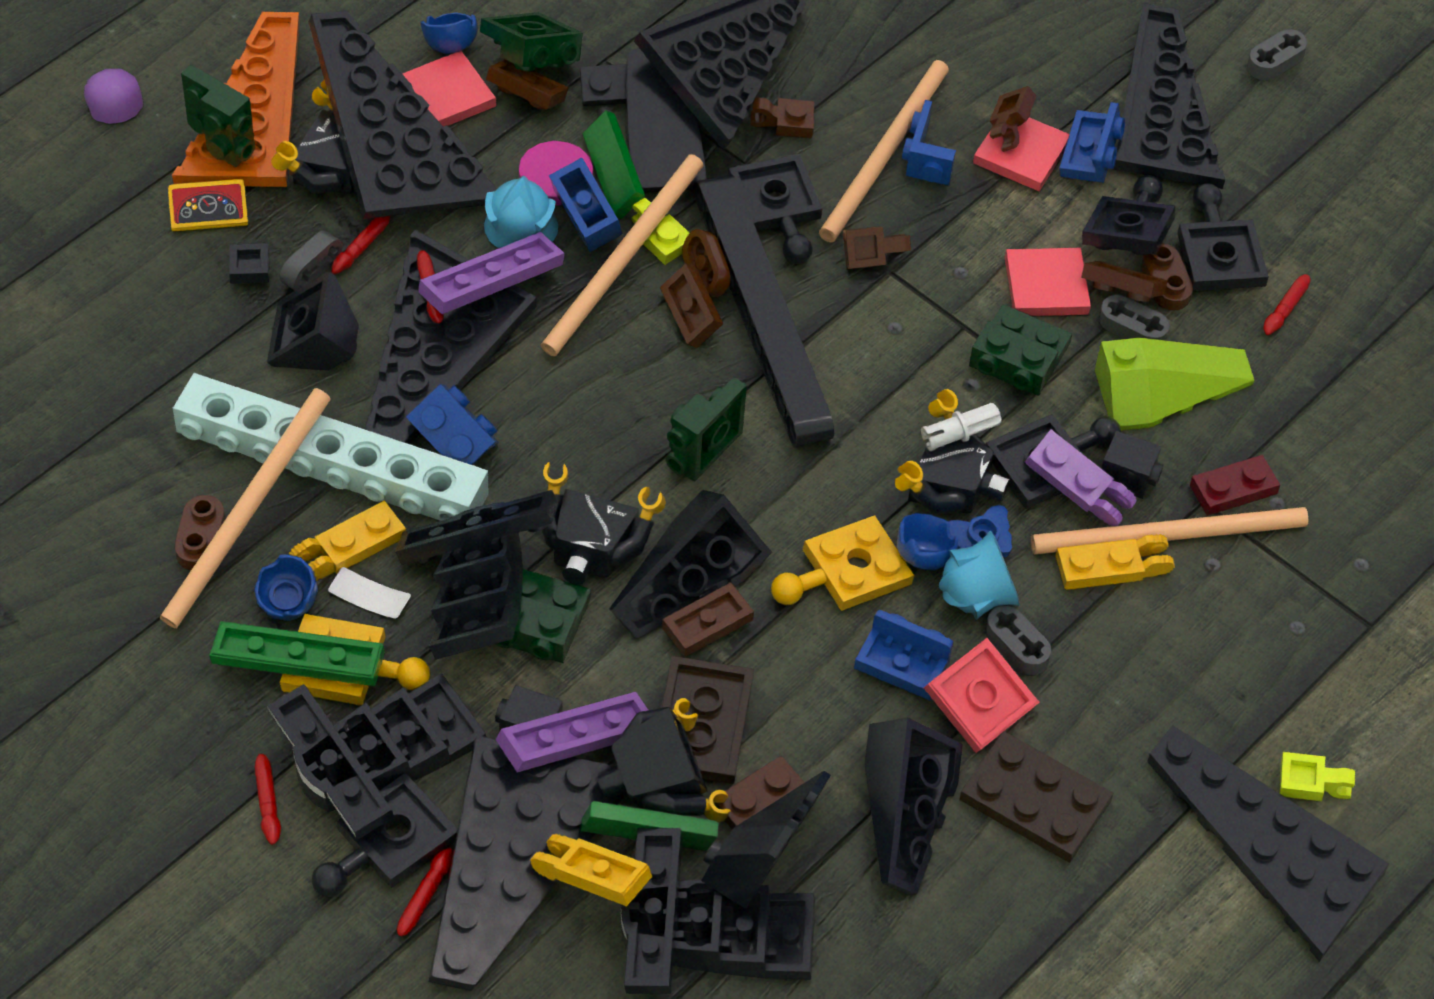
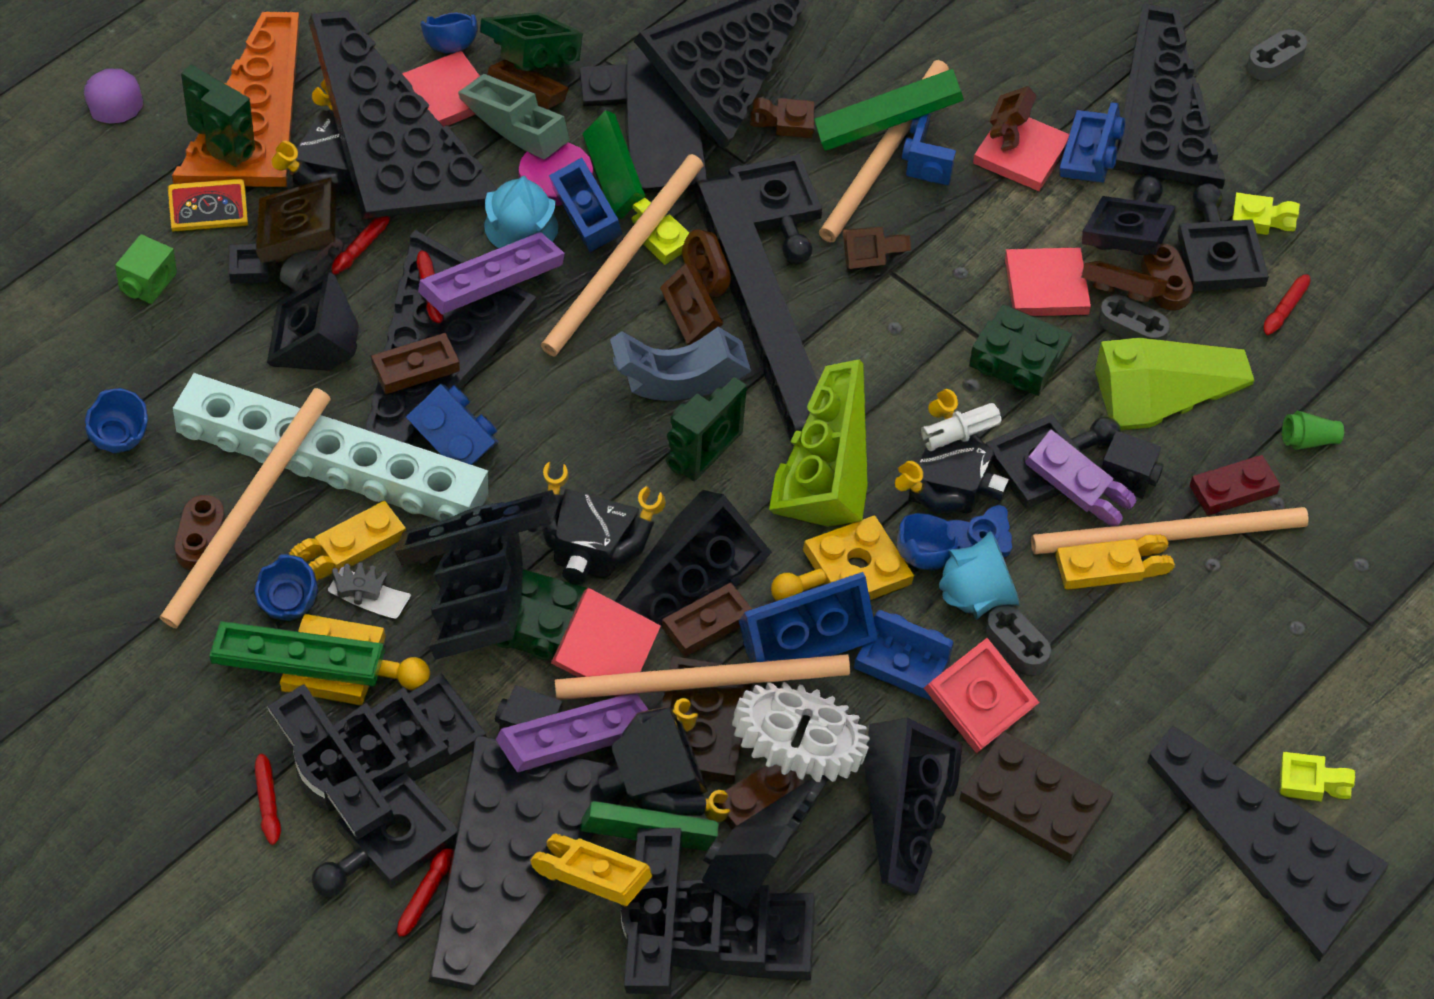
none -> blue hair [85,388,148,454]
none -> bright green brick [115,234,177,304]
none -> dark brown plate [256,177,336,263]
none -> dark grey piece [332,562,387,605]
none -> reddish brown plate [371,333,460,394]
none -> sand green slope [458,74,570,160]
none -> coral tile [551,588,661,697]
none -> light nougat piece [555,654,850,700]
none -> sand blue arch [610,327,751,401]
none -> white gear [732,682,870,782]
none -> blue slope [739,572,878,663]
none -> lime wedge [769,359,868,527]
none -> green tile [814,69,964,151]
none -> neon yellow plate [1232,192,1300,235]
none -> bright green cone [1282,411,1344,450]

